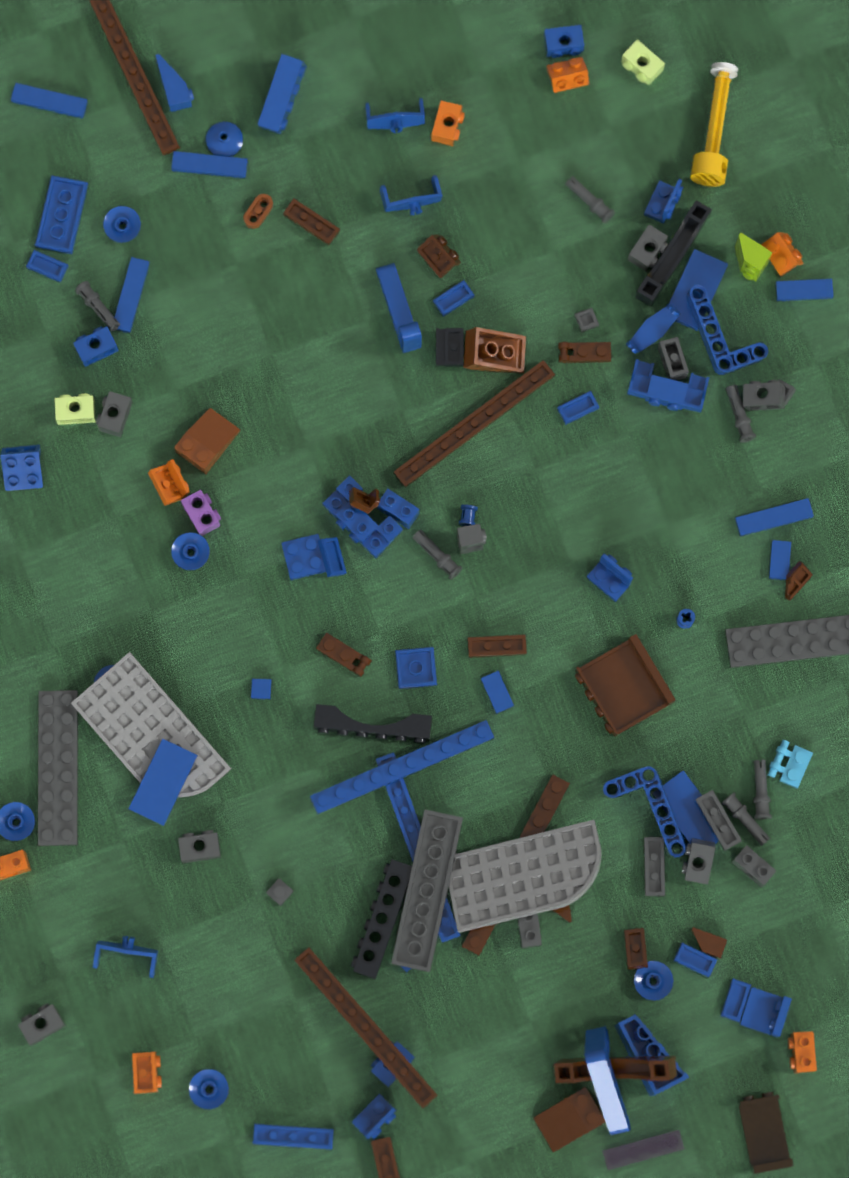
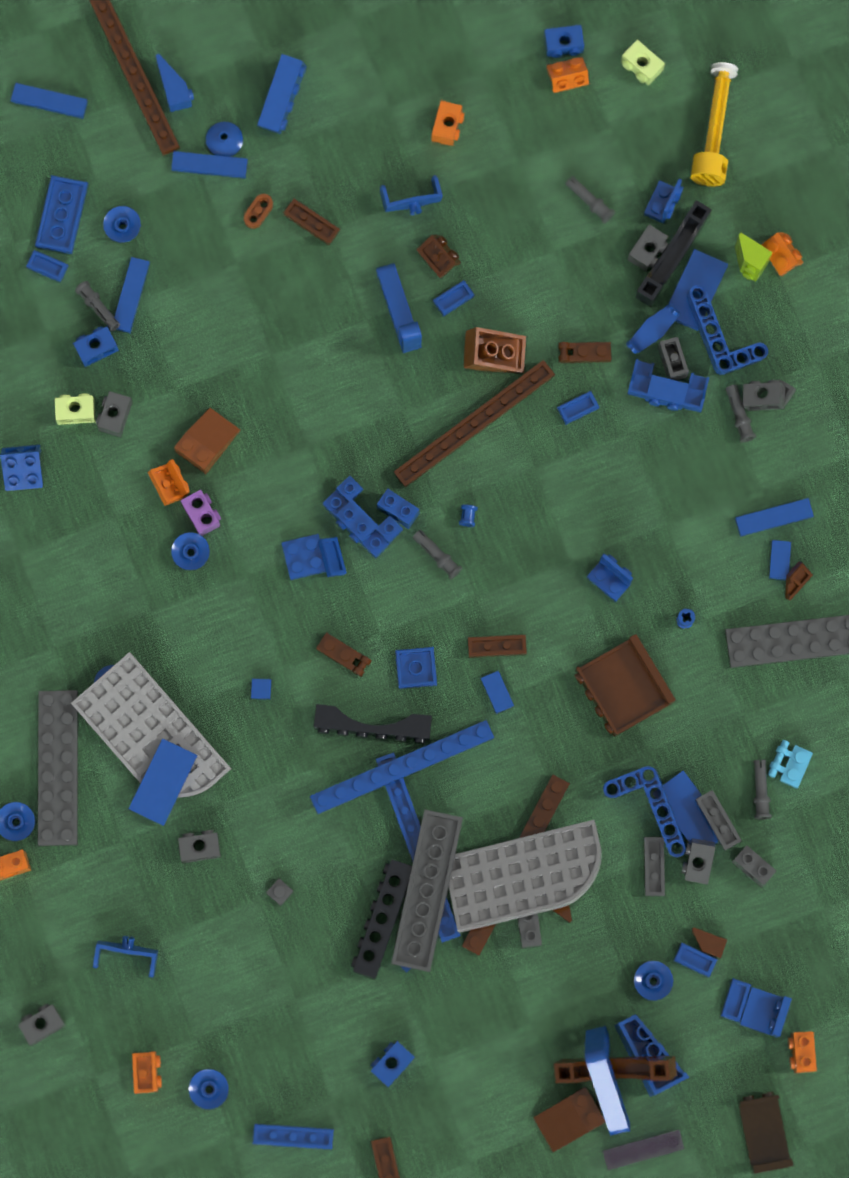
reddish brown plate [294,947,438,1109] -> none
reddish brown bracket [349,487,380,514] -> none
blue bracket [352,1094,396,1140] -> none
blue piece [365,98,425,133] -> none
black plate [436,328,463,367] -> none
dark grey brick [457,524,487,554] -> none
dark grey tile [574,308,599,333] -> none
reddish brown plate [624,928,648,970] -> none
dark grey pin [721,792,770,846] -> none
blue tile [775,279,834,301] -> none

